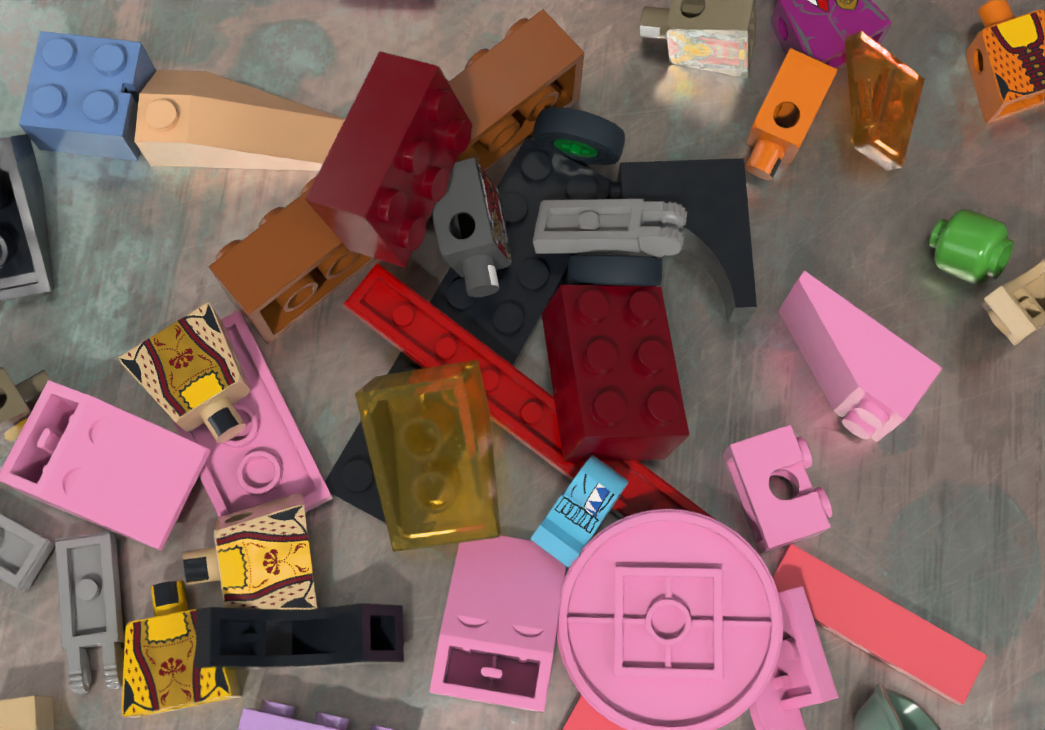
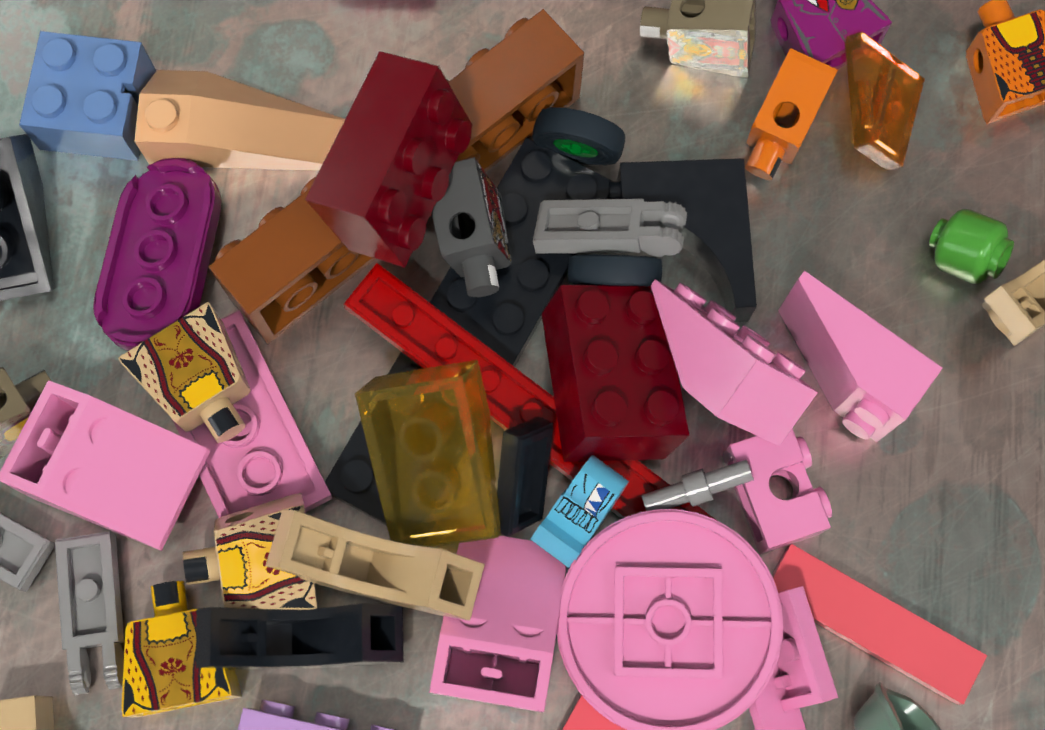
none -> magenta tile [93,158,221,351]
none -> tan arch [266,509,485,621]
none -> black tile [493,416,553,537]
none -> light grey bar [642,459,754,511]
none -> bright pink slope [651,279,818,446]

